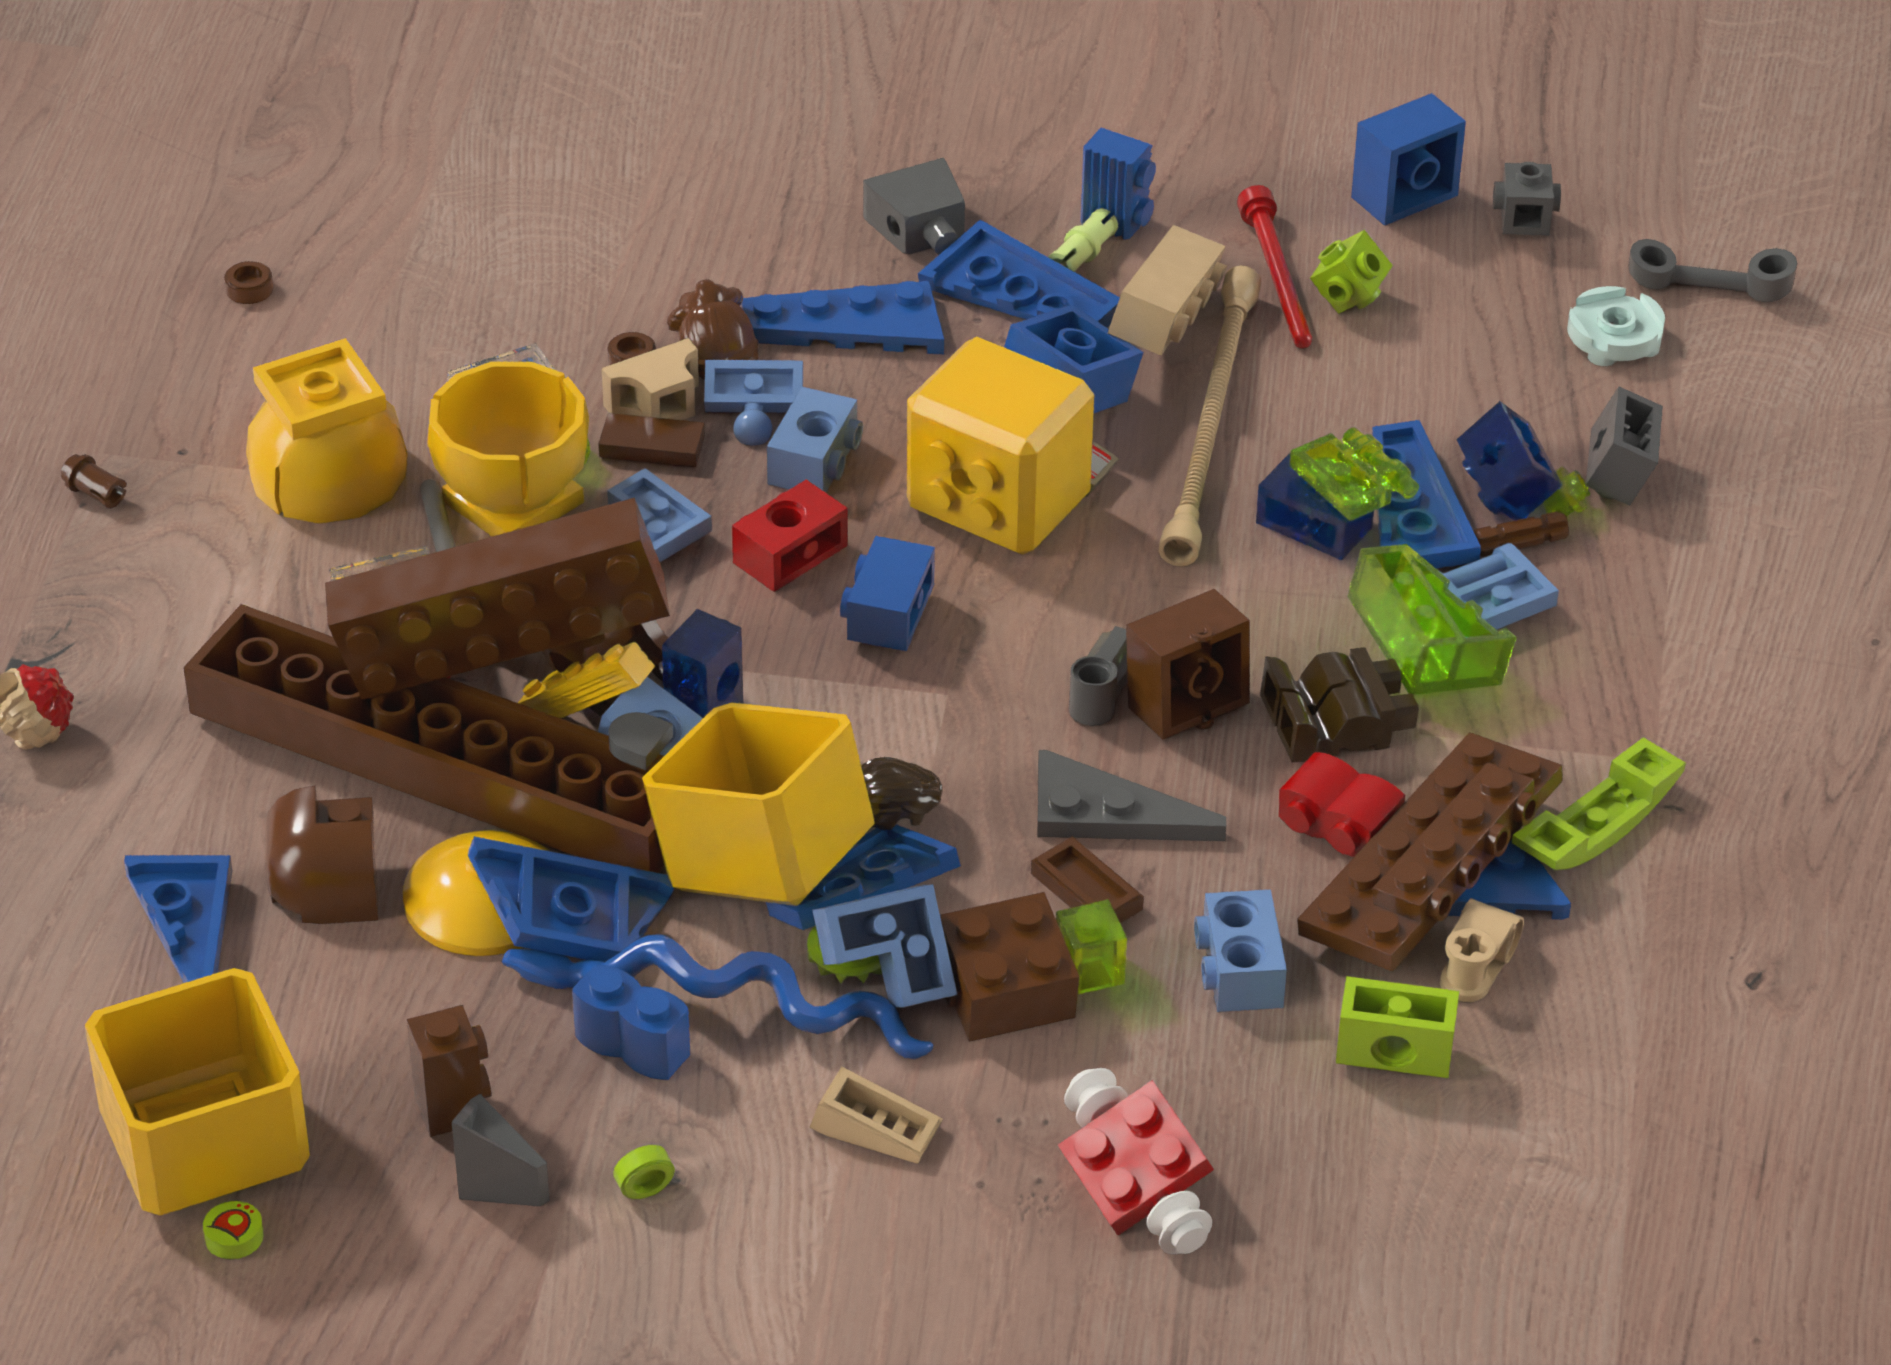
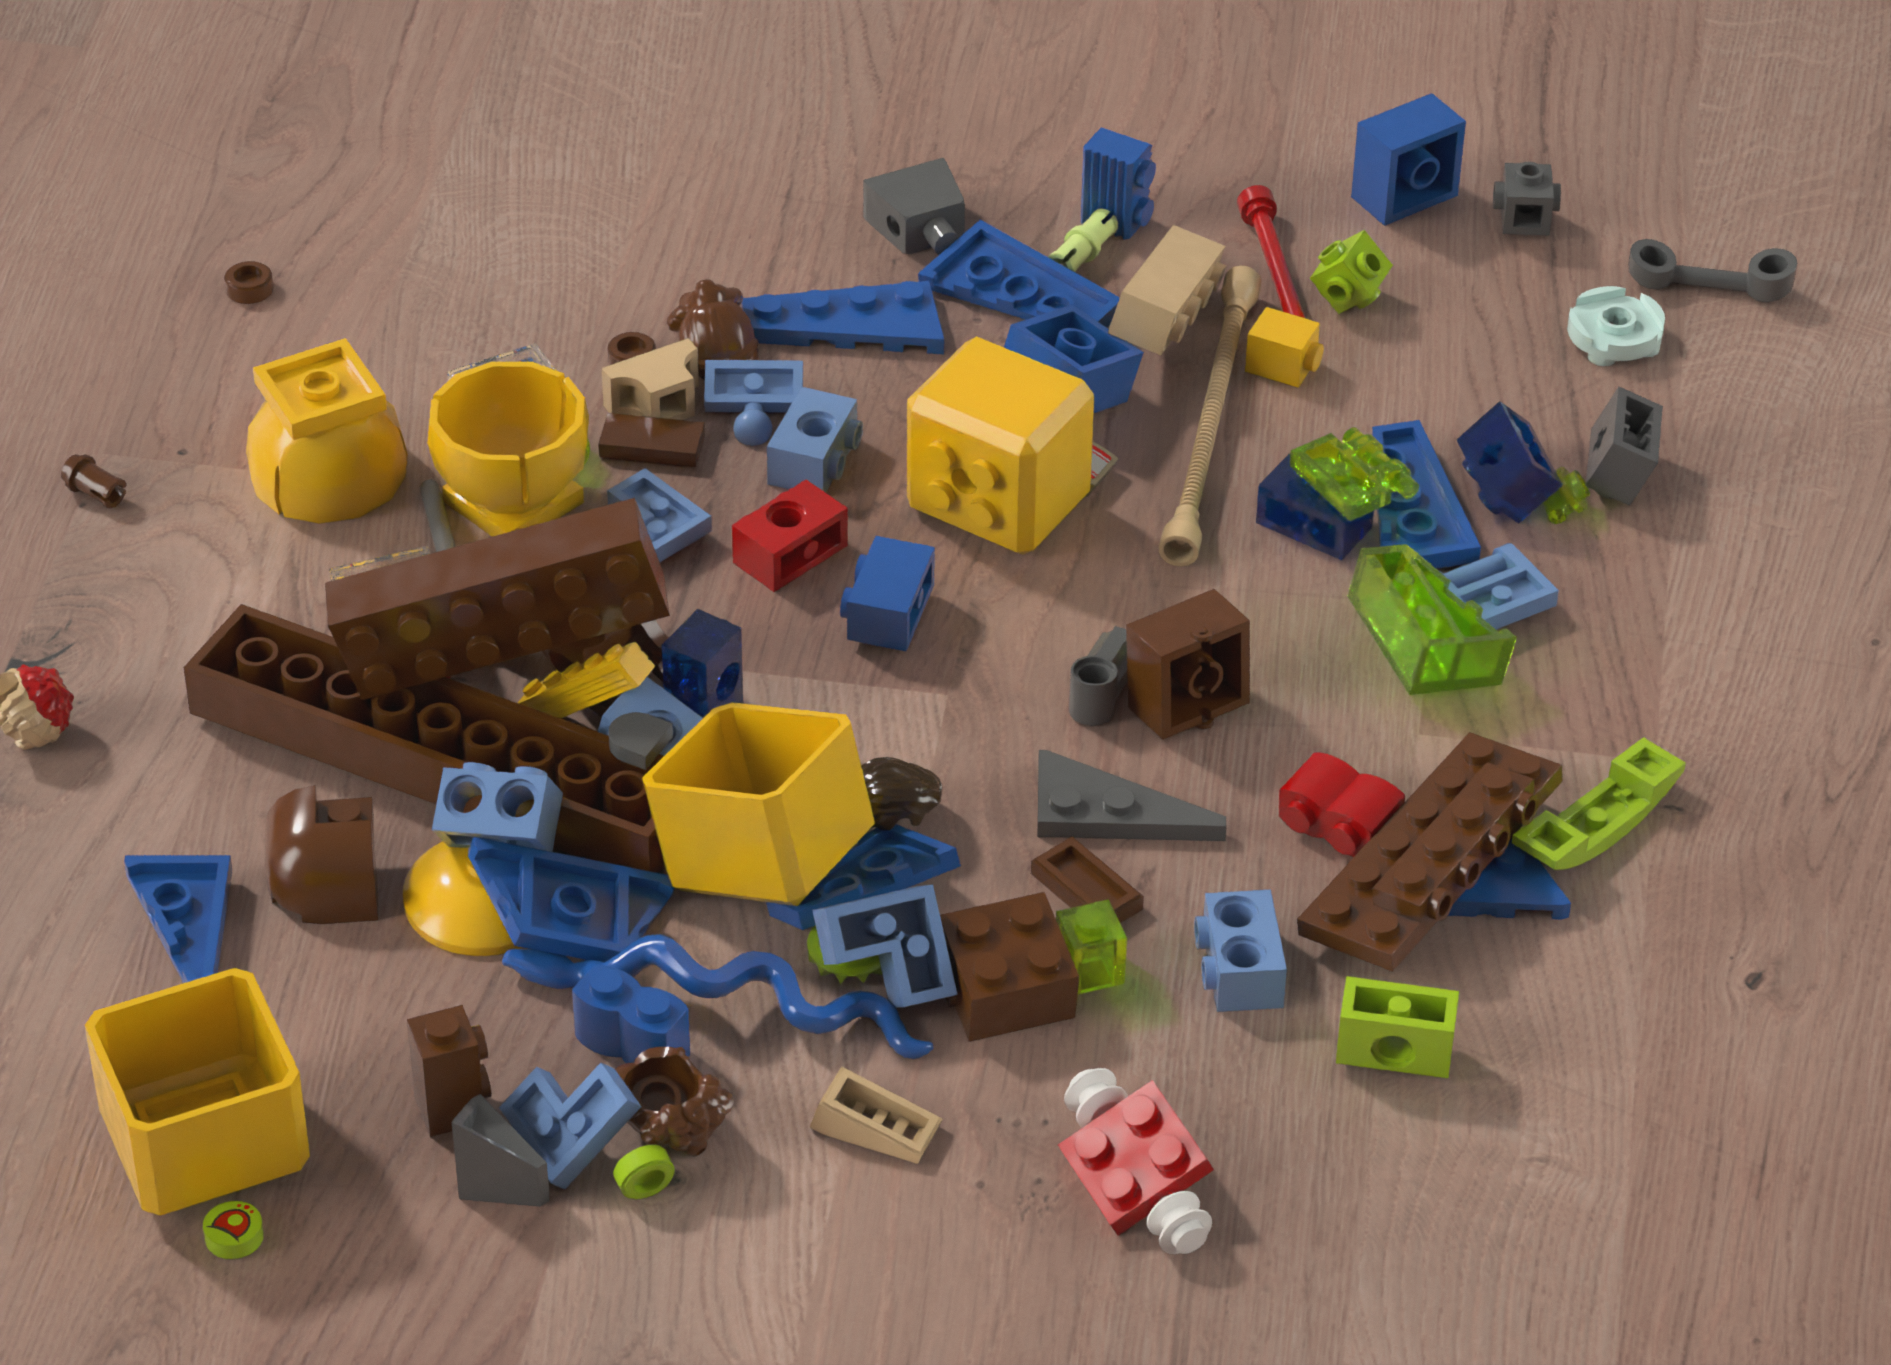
dark brown hips [1260,647,1419,763] -> none
tan piece [1440,899,1524,1002] -> none
reddish brown axle [1474,512,1569,557] -> none
none -> medium blue brick [432,762,563,852]
none -> medium blue plate [499,1063,641,1189]
none -> reddish brown hair [615,1046,734,1157]
none -> yellow brick [1245,307,1324,388]

